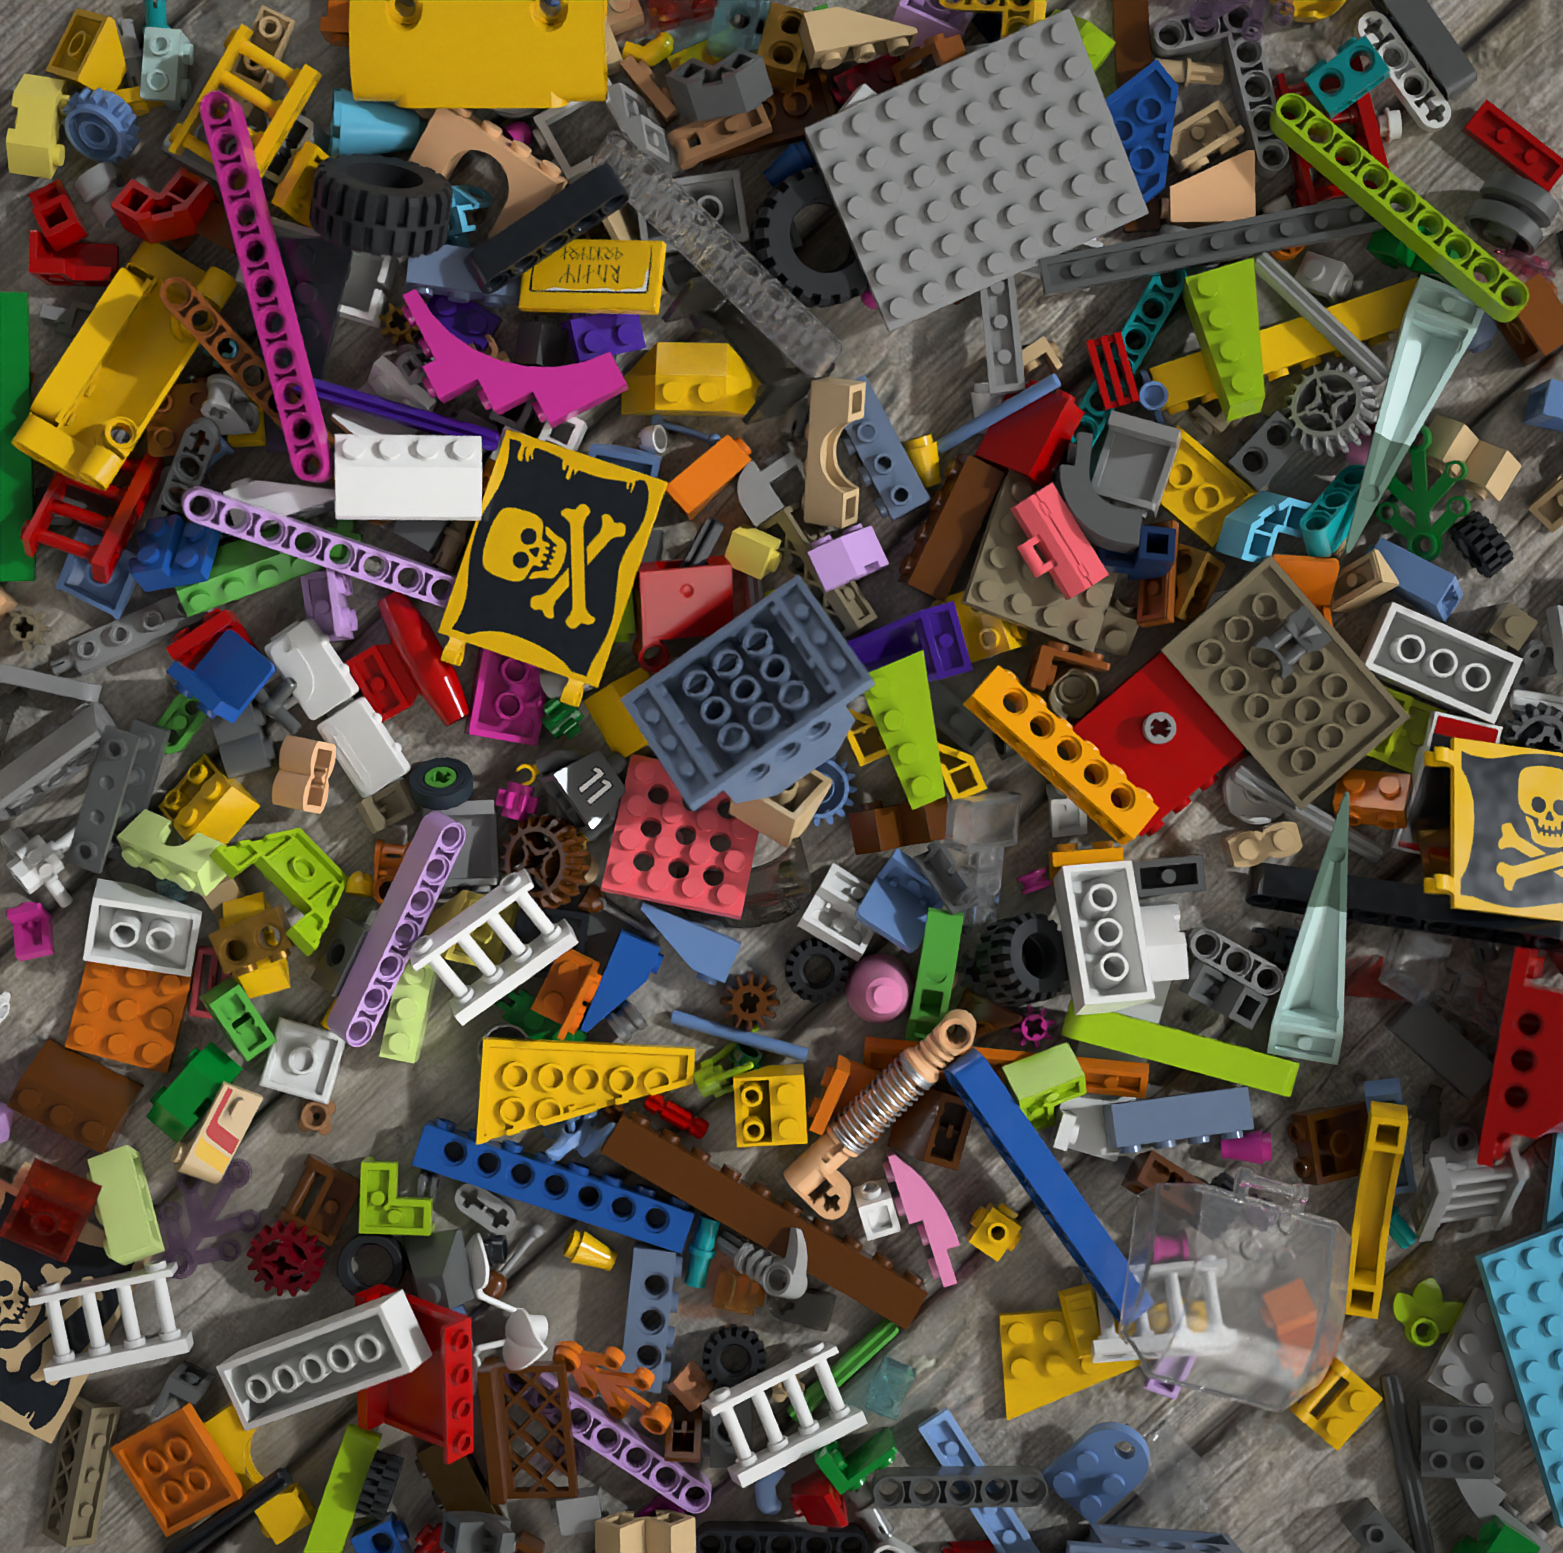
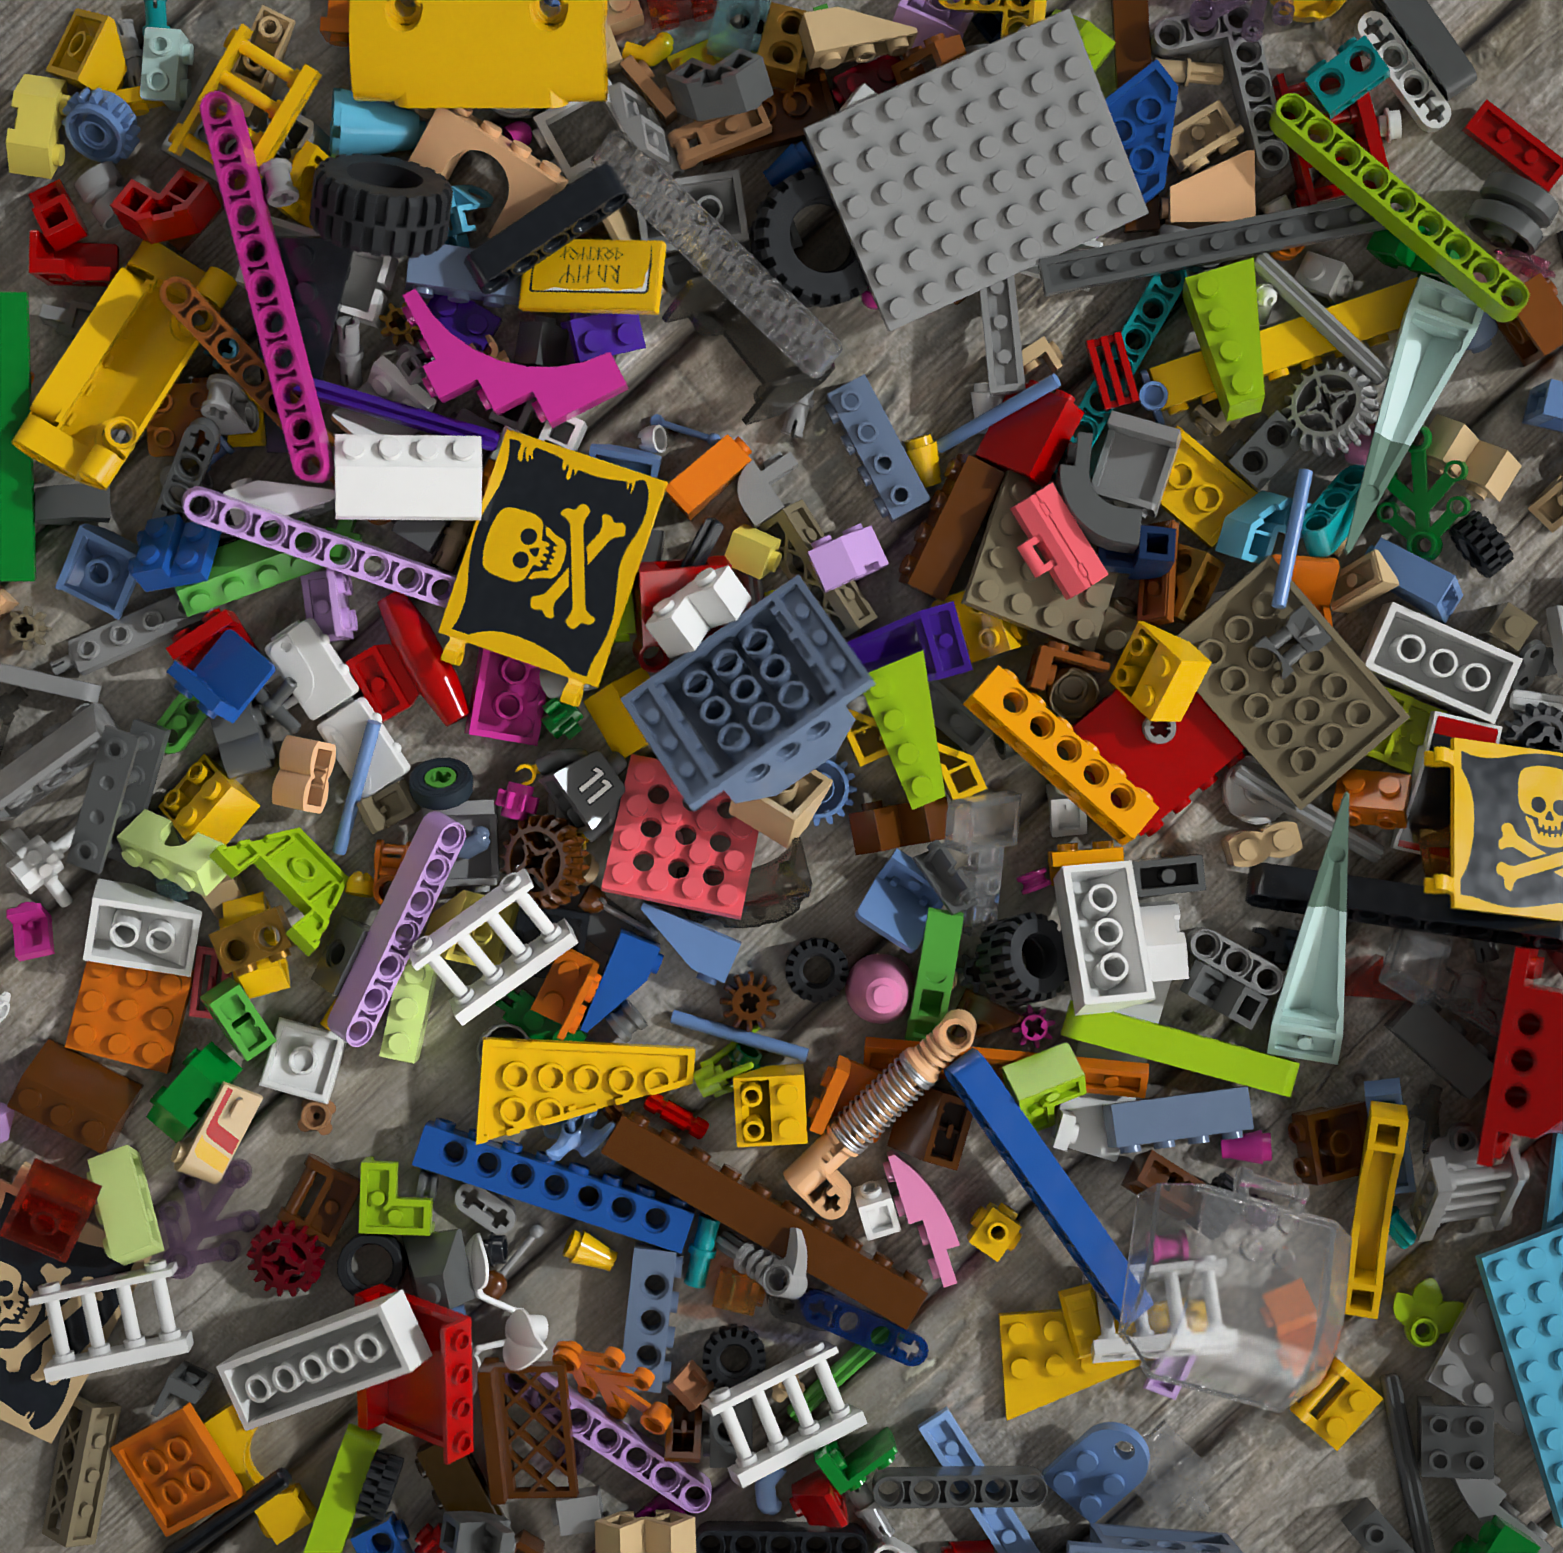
red fence [20,450,164,584] -> none
reddish brown slope [195,200,252,256] -> none
yellow wedge [621,342,763,417] -> none
white slope [797,863,875,962] -> none
tan arch [801,377,866,528] -> none
clear light blue bracket [864,1355,917,1420] -> none
none -> light grey bush [259,158,299,207]
none -> medium blue bar [332,720,381,855]
none -> light grey pin [335,315,364,388]
none -> sand blue arm [457,826,491,859]
none -> white brick [645,565,752,658]
none -> clear blue beam [800,1290,929,1367]
none -> yellow slope [1109,621,1212,722]
none -> white arm [1256,282,1278,325]
none -> medium blue bar [1271,469,1313,609]

